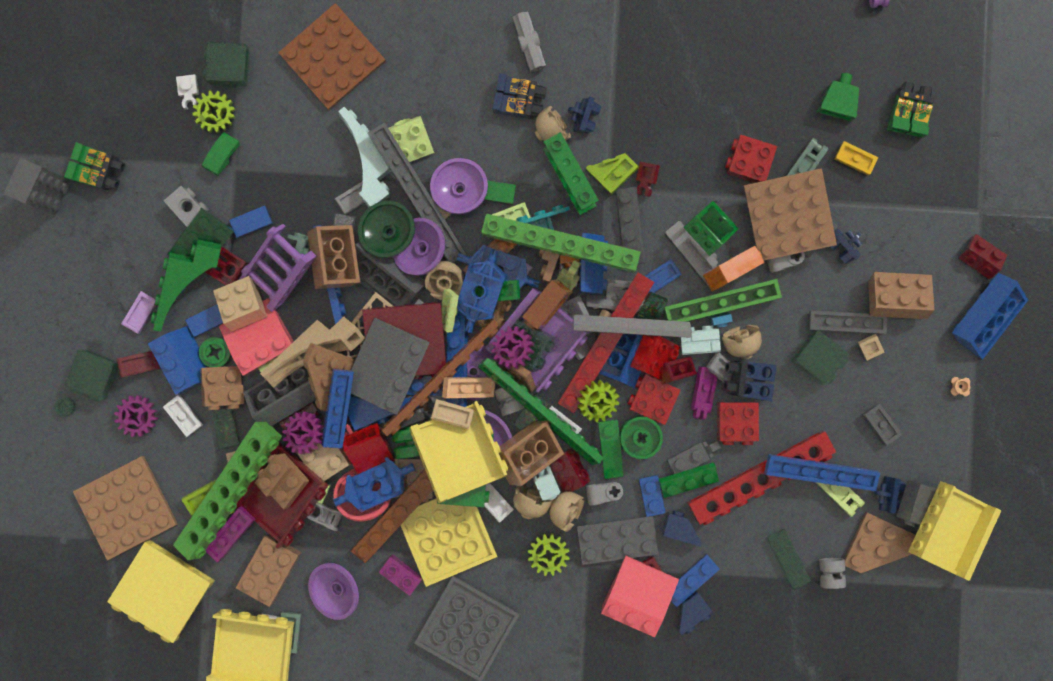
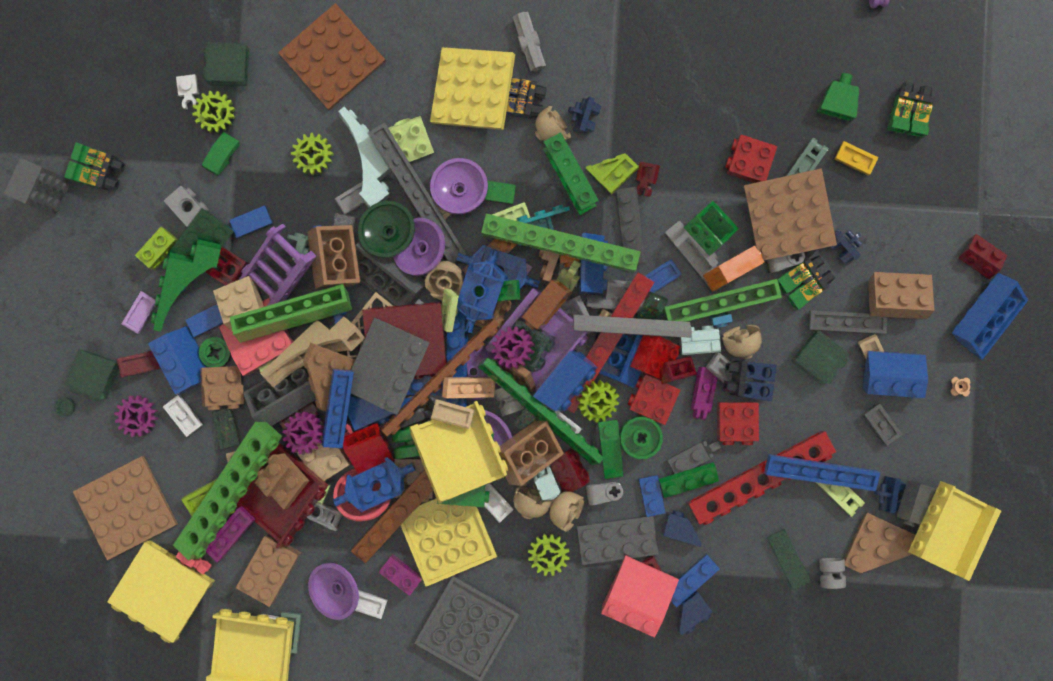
none -> lime brick [135,227,177,270]
none -> coral plate [176,552,212,575]
none -> bright green brick [230,284,352,343]
none -> lime gear [291,133,334,175]
none -> white tile [355,590,388,619]
none -> light yellow plate [430,47,515,130]
none -> blue slope [533,351,598,412]
none -> hips [777,256,835,310]
none -> blue slope [862,351,928,398]

